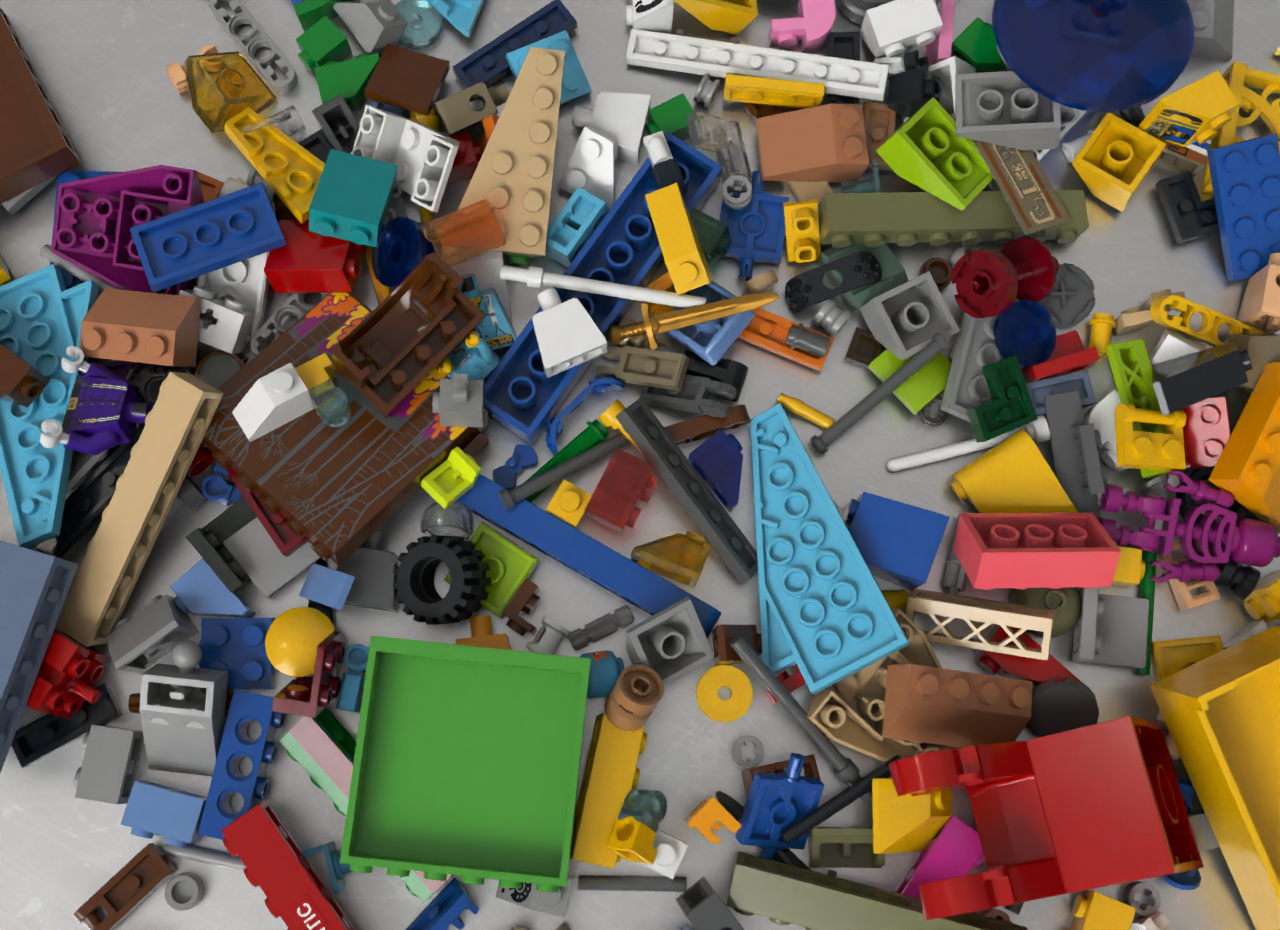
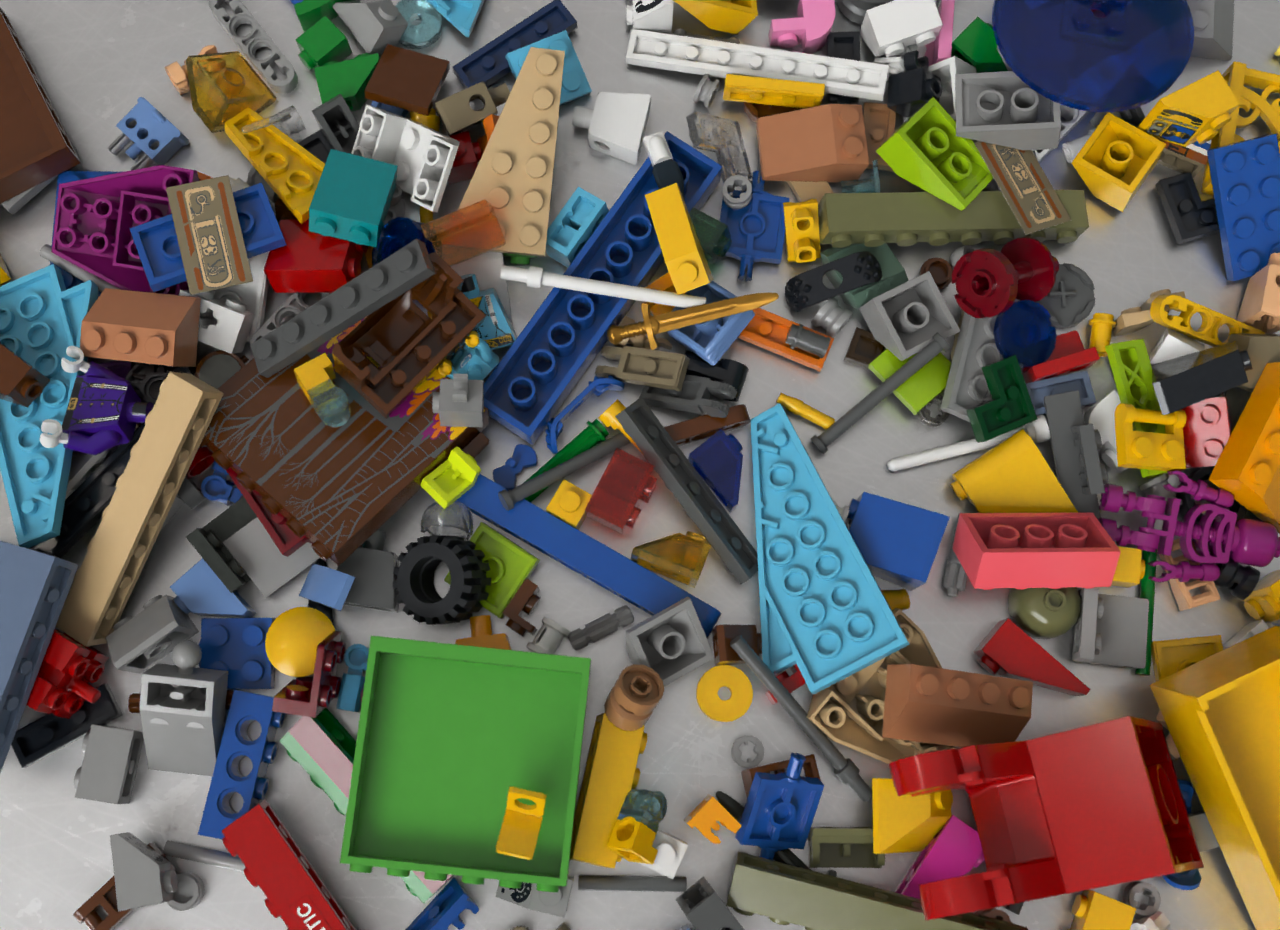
medium blue brick [121,780,207,848] -> none
white slope [232,363,314,442] -> none
dark azure bracket [301,841,353,893] -> none
white torso [532,288,607,378] -> none
white wing [557,125,617,210] -> none
dark azure head [580,650,625,699] -> none
green brick [646,93,699,141] -> none
tan tile [743,270,779,295] -> none
black bar [780,754,902,845] -> none
tan fence [906,589,1056,661] -> none
dark grey tile [1028,679,1099,737] -> none
none -> medium blue piece [108,97,189,170]
none -> light grey slope [110,832,178,911]
none -> sticker [166,175,253,295]
none -> dark grey plate [250,239,435,378]
none -> yellow bracket [496,787,547,860]

